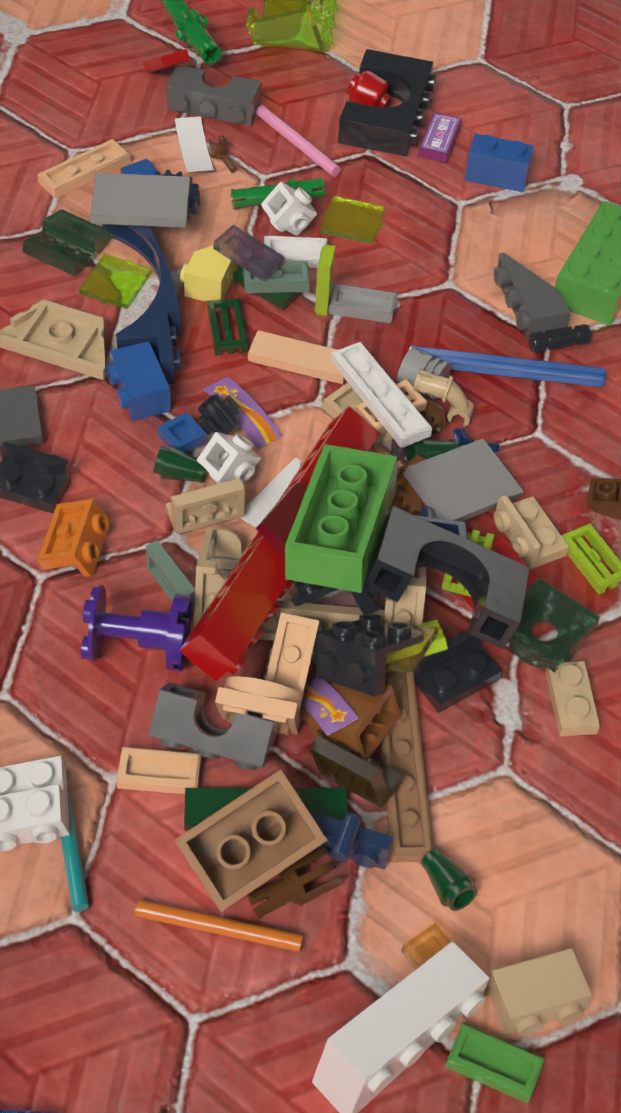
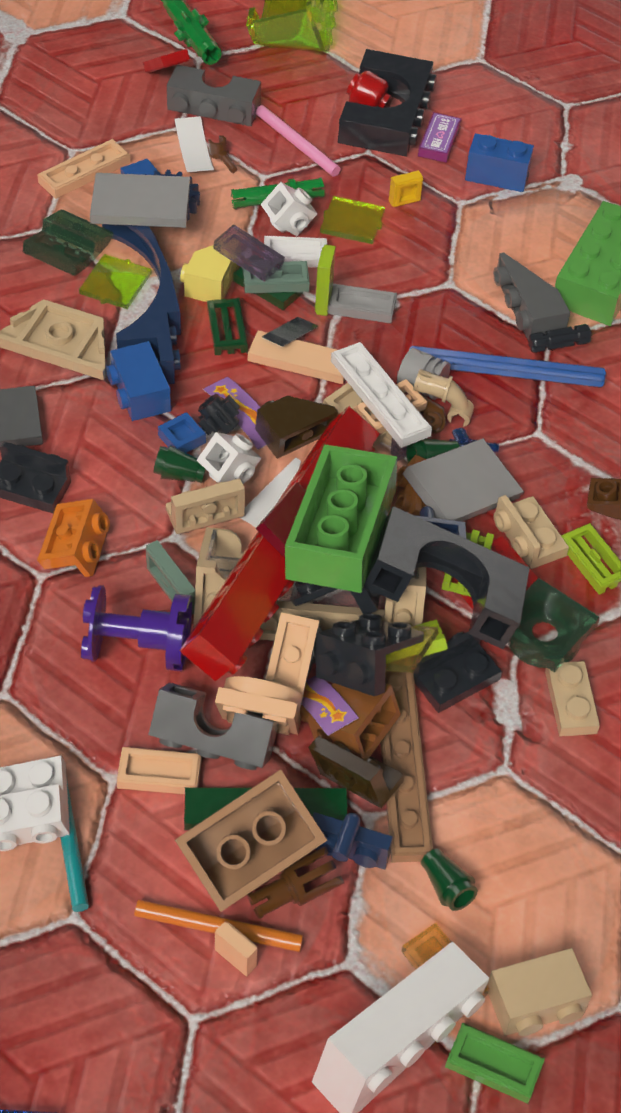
none -> light nougat tile [215,922,257,977]
none -> dark brown slope [255,396,338,459]
none -> black sticker [262,317,318,346]
none -> yellow tile [389,170,423,207]

